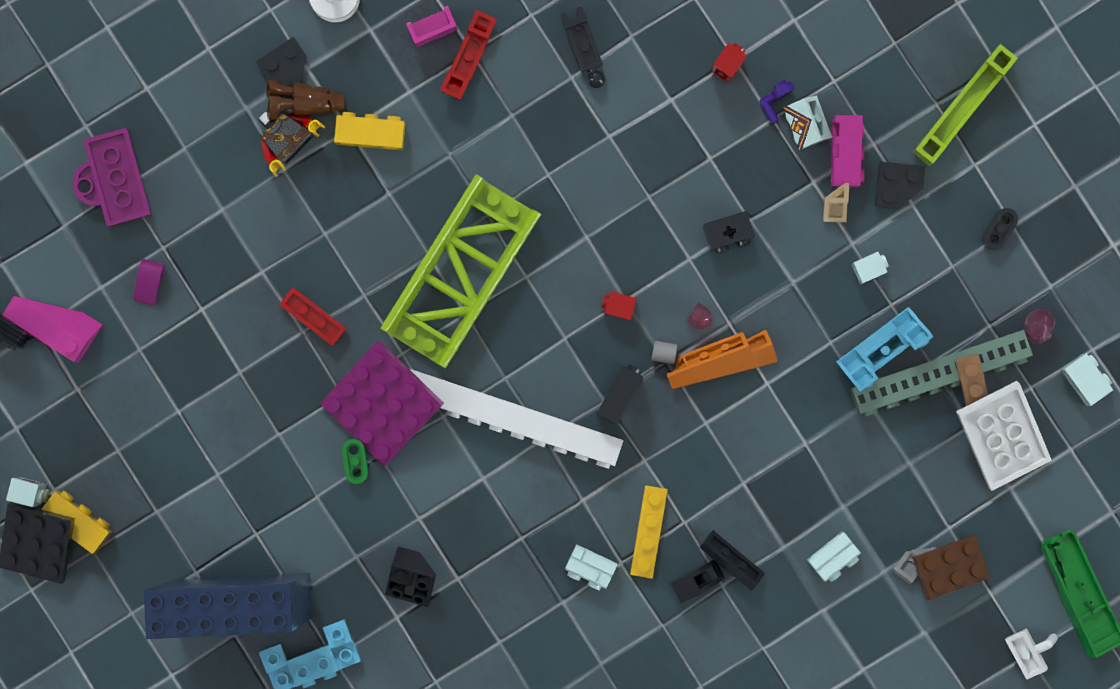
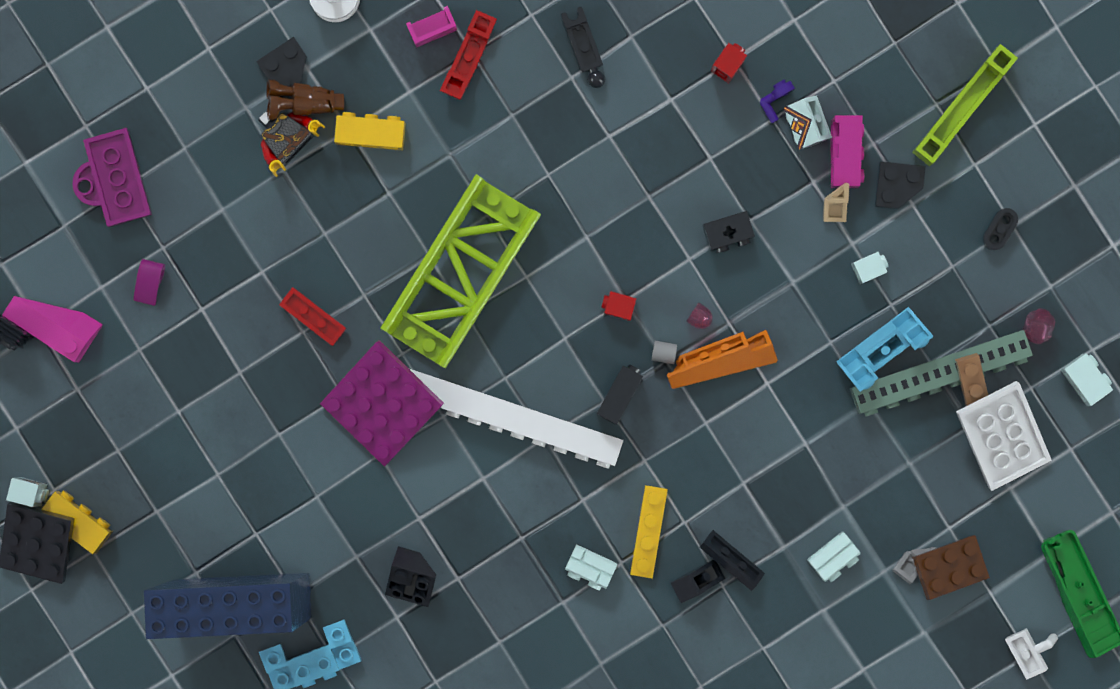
green plate [342,439,368,484] -> none

